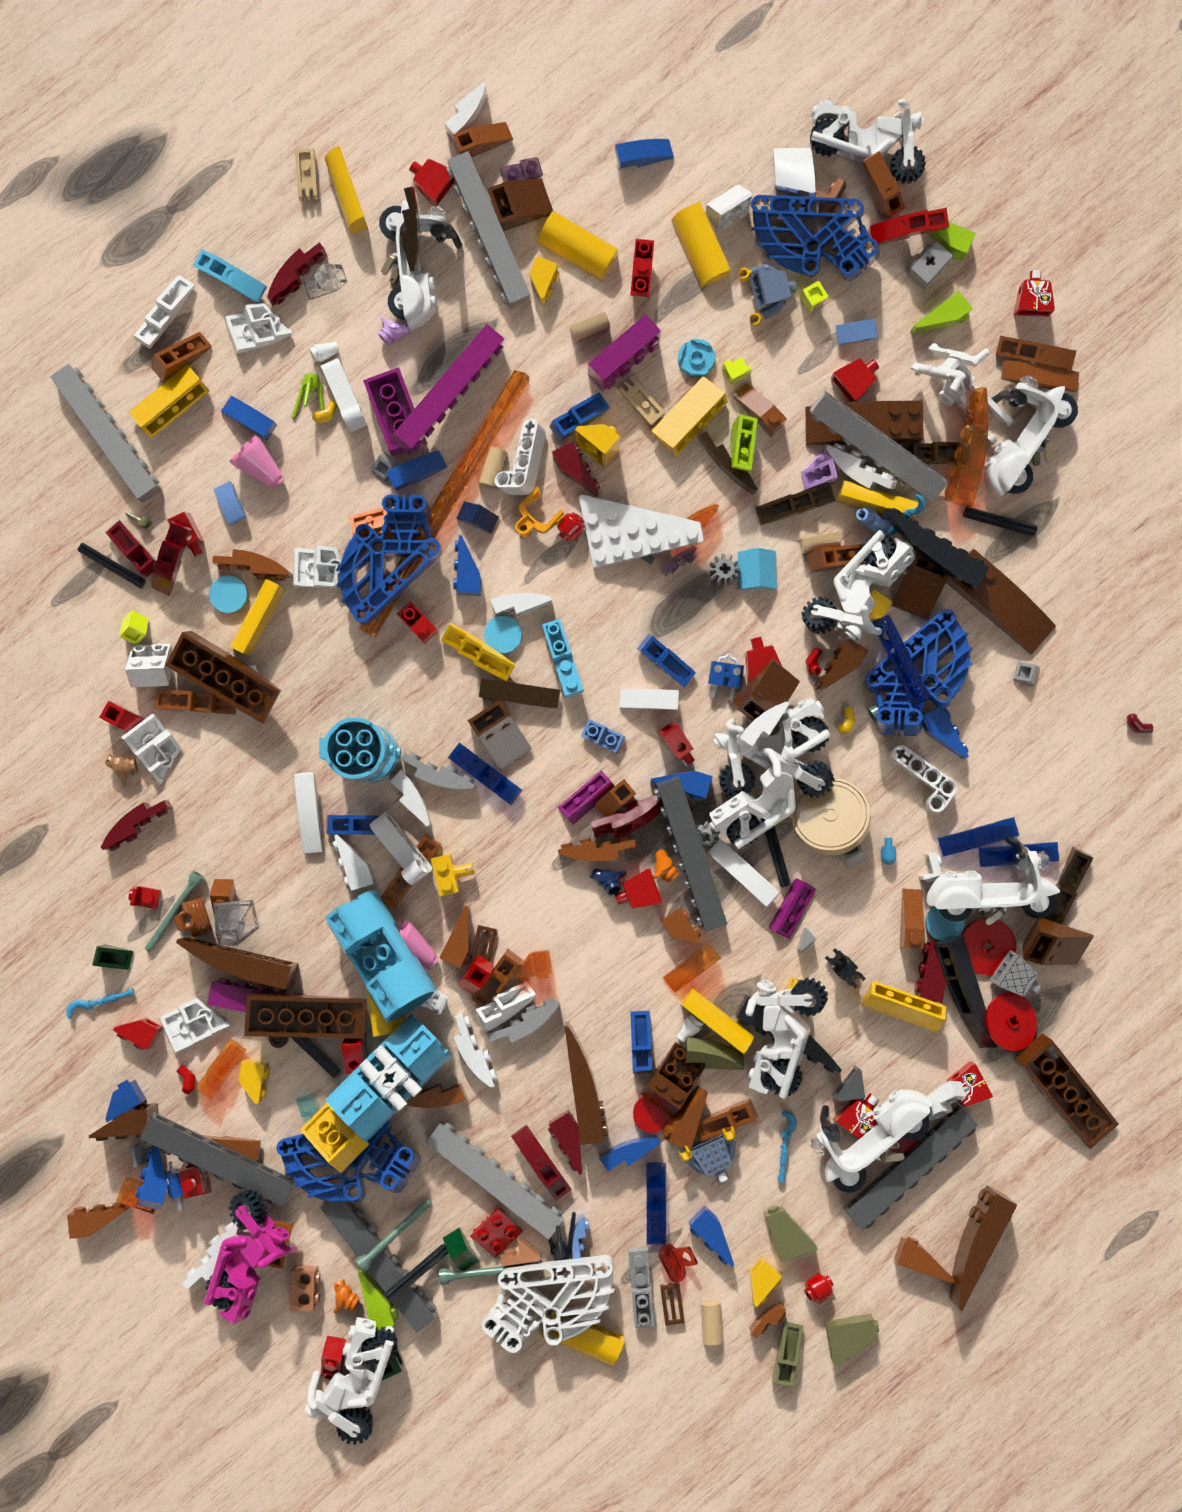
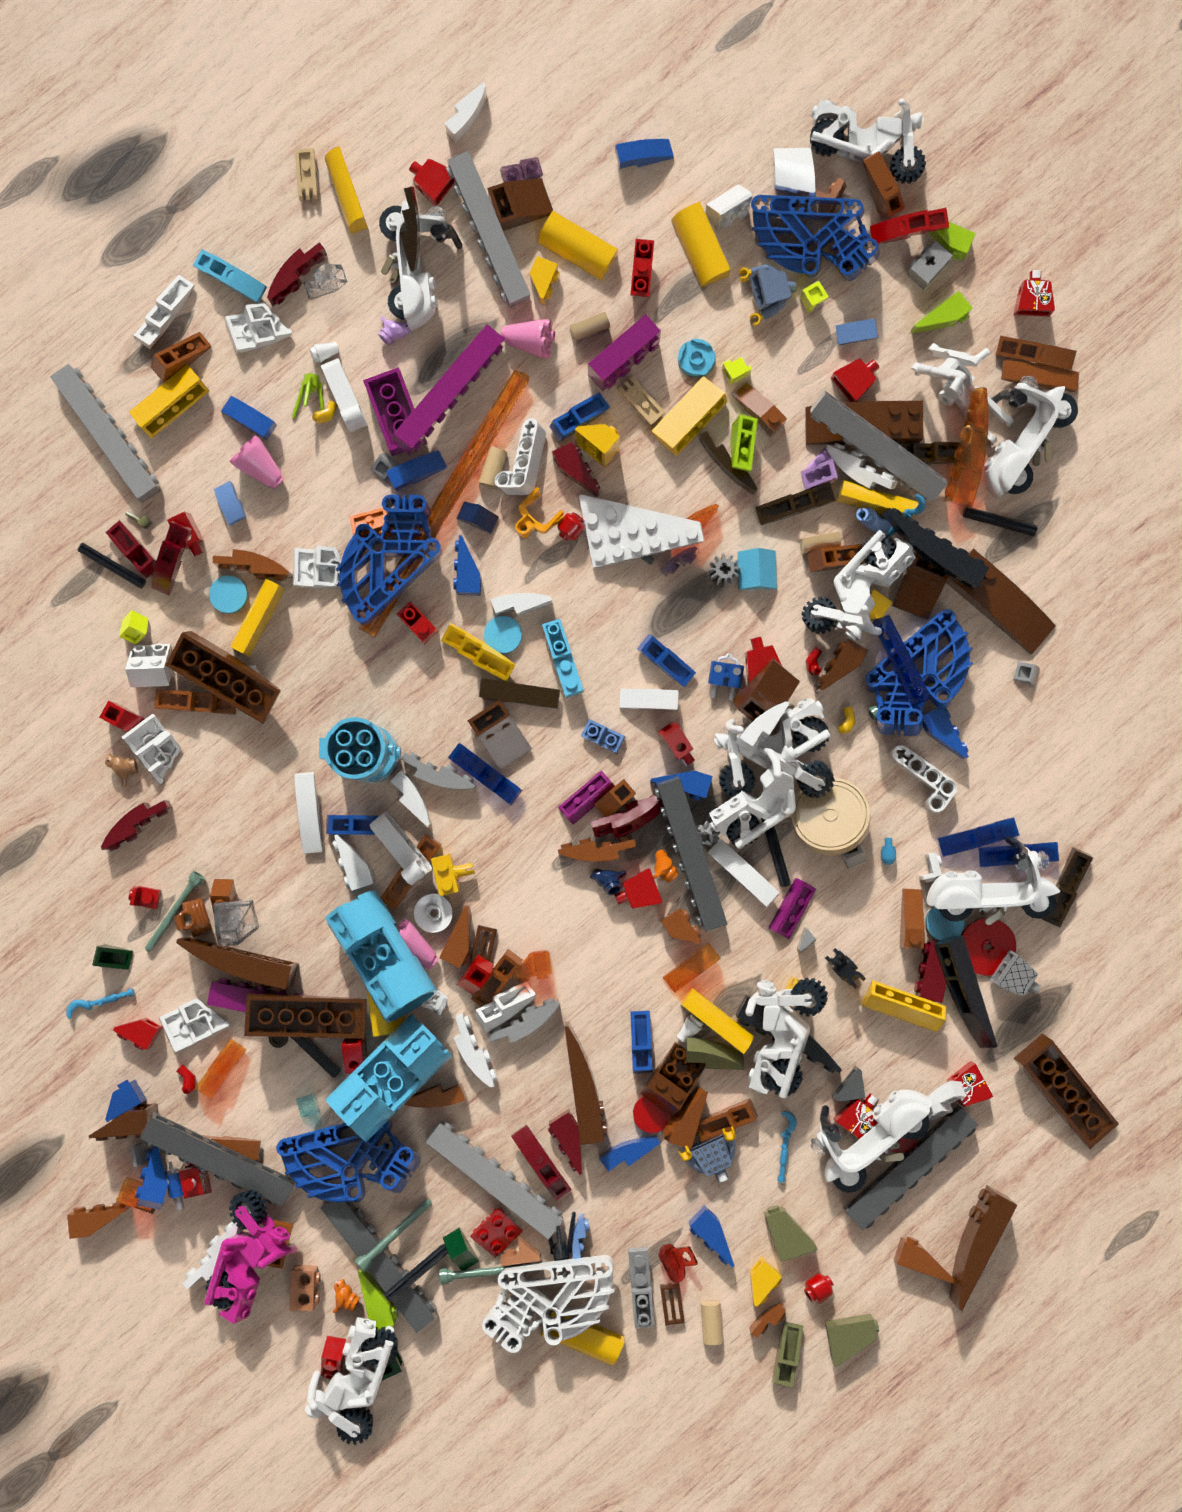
yellow slope [238,1059,270,1104] -> none
yellow slope [300,1103,369,1173] -> none
white pin [358,1045,422,1112] -> none
dark orange slope [453,122,513,158] -> none
clear blue slope [646,1162,666,1244] -> none
red piece [985,992,1037,1051] -> none
reddish brown slope [1022,917,1094,965] -> none
dark red arm [1127,713,1153,733] -> none
none -> white dish [414,894,453,933]
none -> bright pink cone [501,319,556,358]

